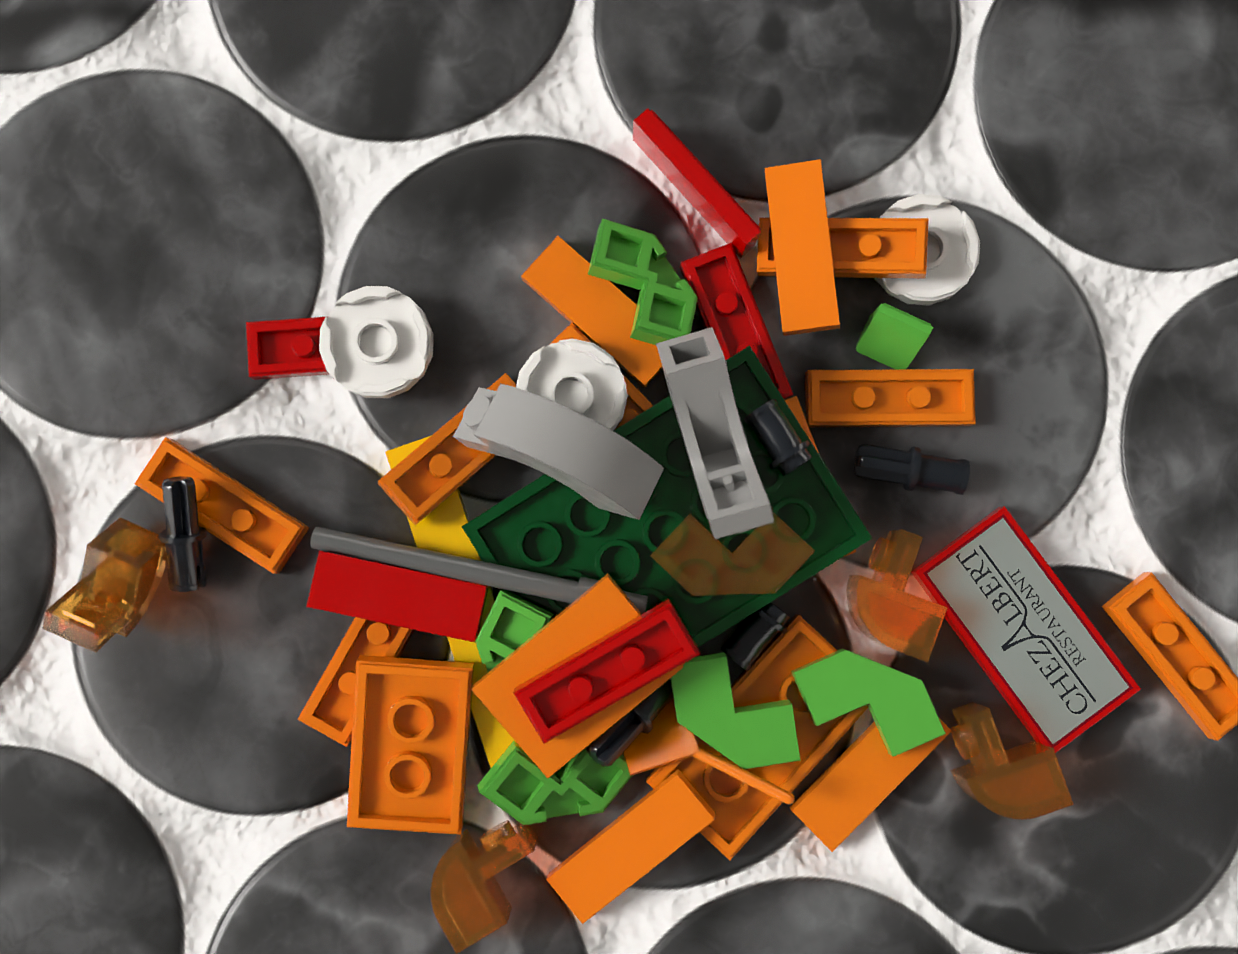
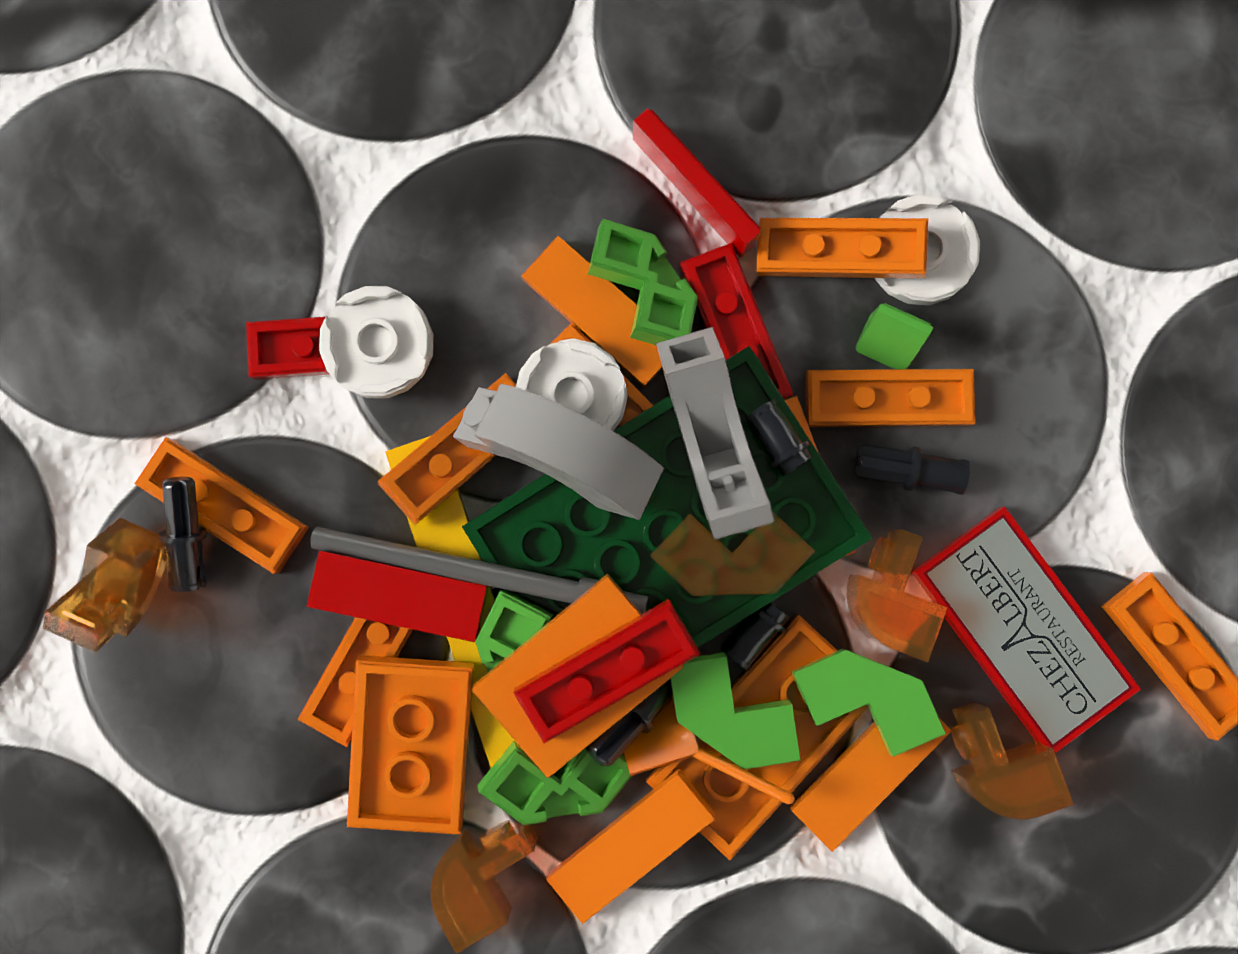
orange tile [765,159,840,336] -> none

